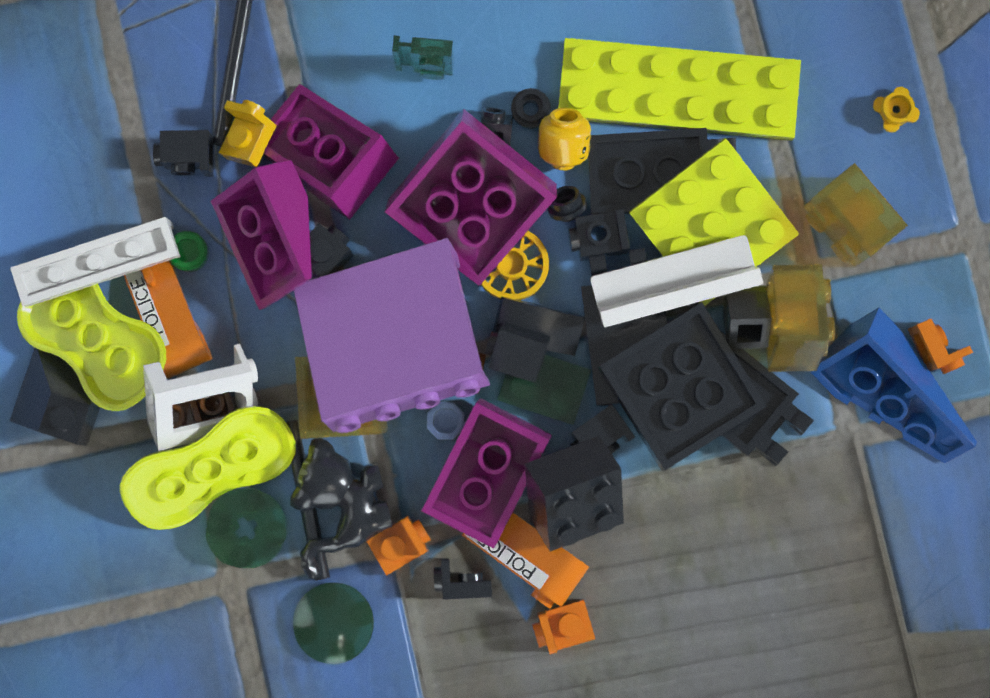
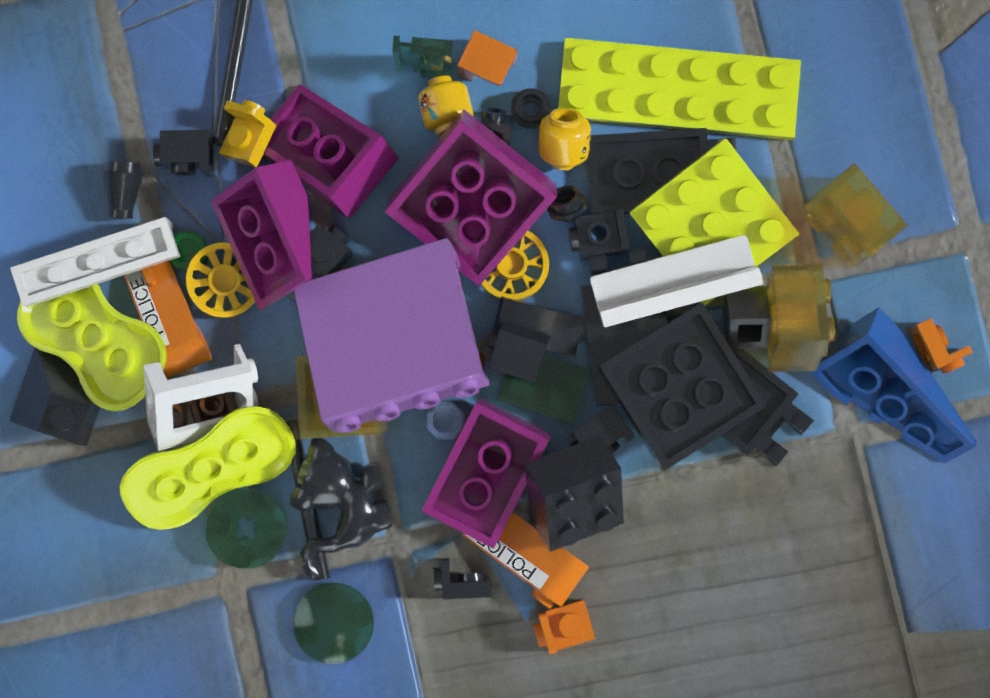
orange bracket [367,516,431,576] -> none
yellow plate [873,87,920,133] -> none
none -> black cone [103,161,144,219]
none -> yellow wheel [186,242,255,318]
none -> yellow head [418,75,474,137]
none -> orange panel [457,30,518,86]

